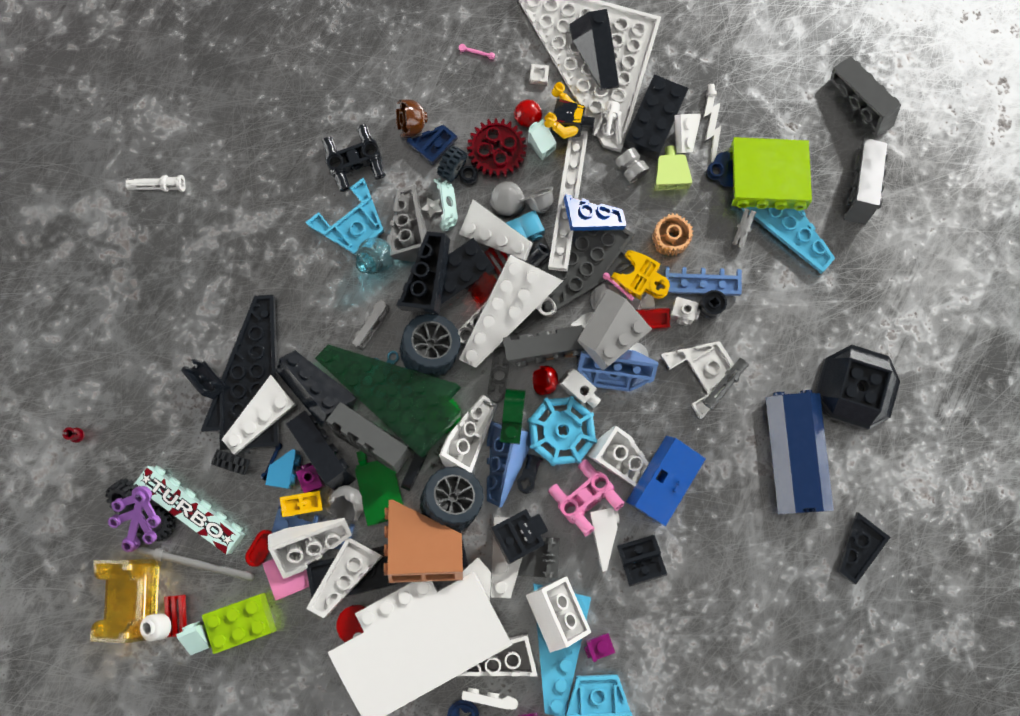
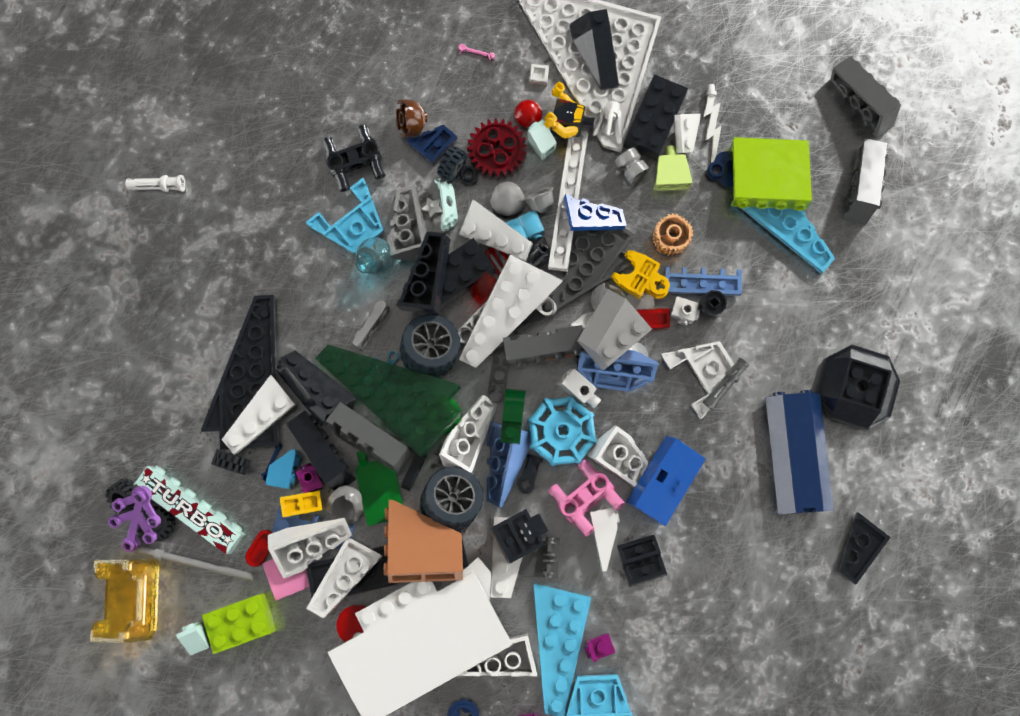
dark red pin [62,427,84,443] -> none
white head [140,613,171,641] -> none
red tile [164,595,187,637] -> none
black hinge [181,359,226,400] -> none
white hinge [462,687,518,710] -> none
white slope [526,576,591,653] -> none
red hair [532,365,559,395] -> none
bright pink hinge [602,273,635,301] -> none
light grey pin [732,208,756,248] -> none

